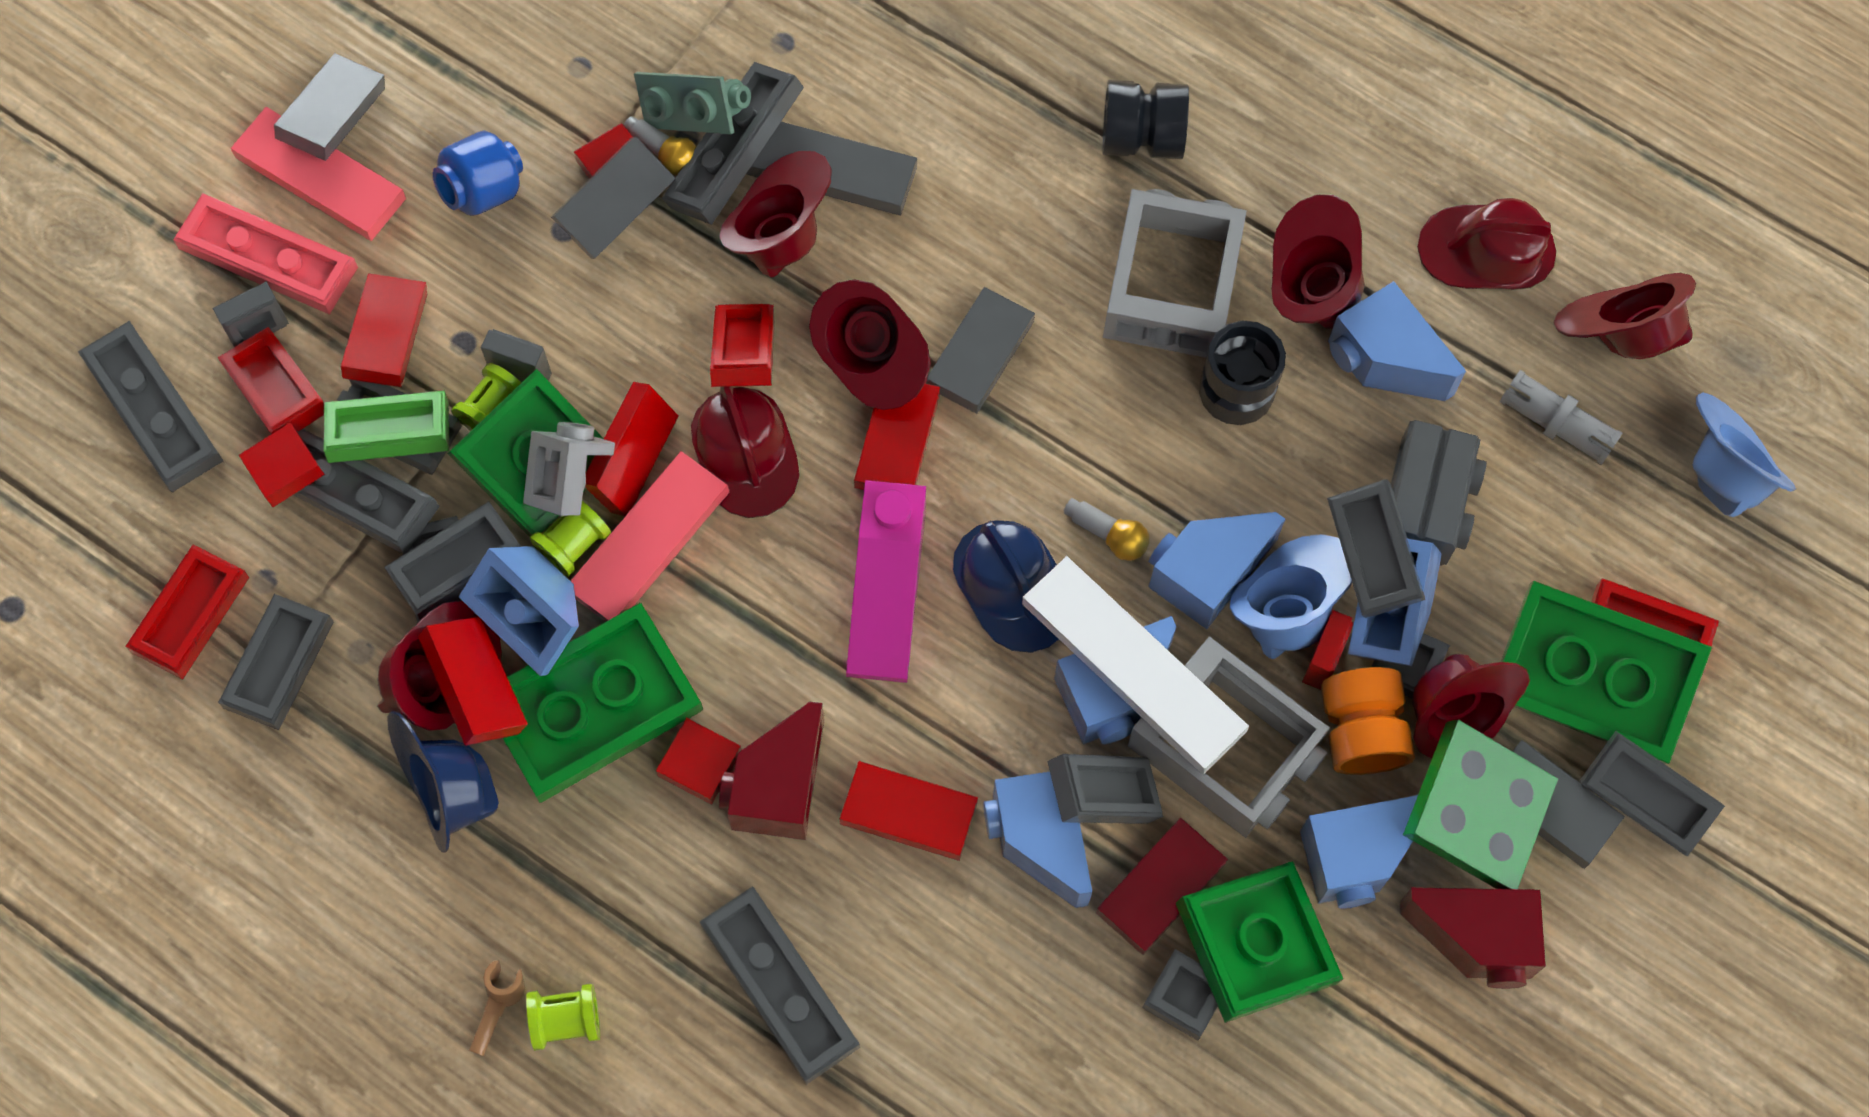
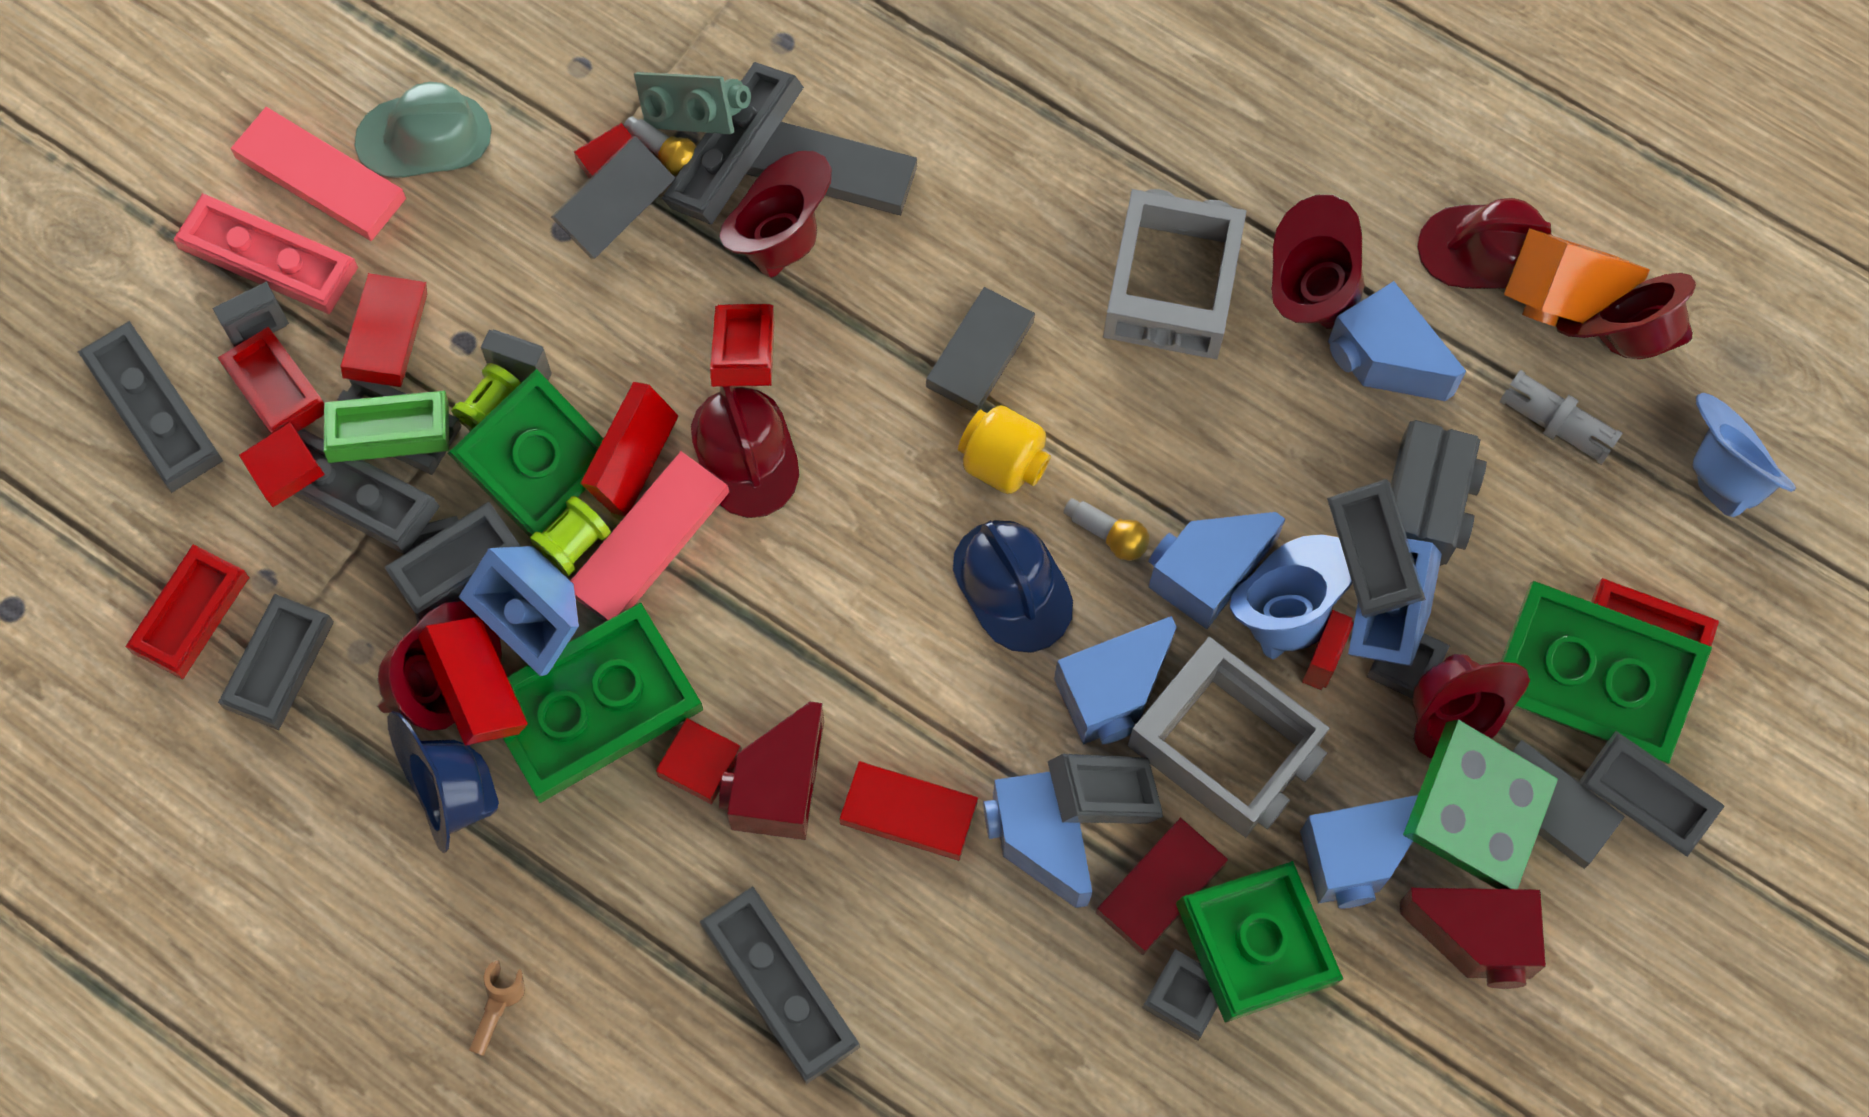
tile [274,53,385,161] -> none
blue head [432,130,523,216] -> none
light grey bracket [523,422,615,516] -> none
lime bush [526,984,600,1051] -> none
dark red piece [809,279,931,410] -> none
dark pink slope [846,480,926,683] -> none
red tile [854,384,940,490] -> none
white tile [1022,556,1249,775] -> none
black wheel [1102,80,1189,160] -> none
black wheel [1199,320,1286,425] -> none
orange wheel [1321,667,1415,775] -> none
none -> sand green piece [354,82,492,178]
none -> yellow head [958,405,1051,494]
none -> orange slope [1504,228,1650,326]

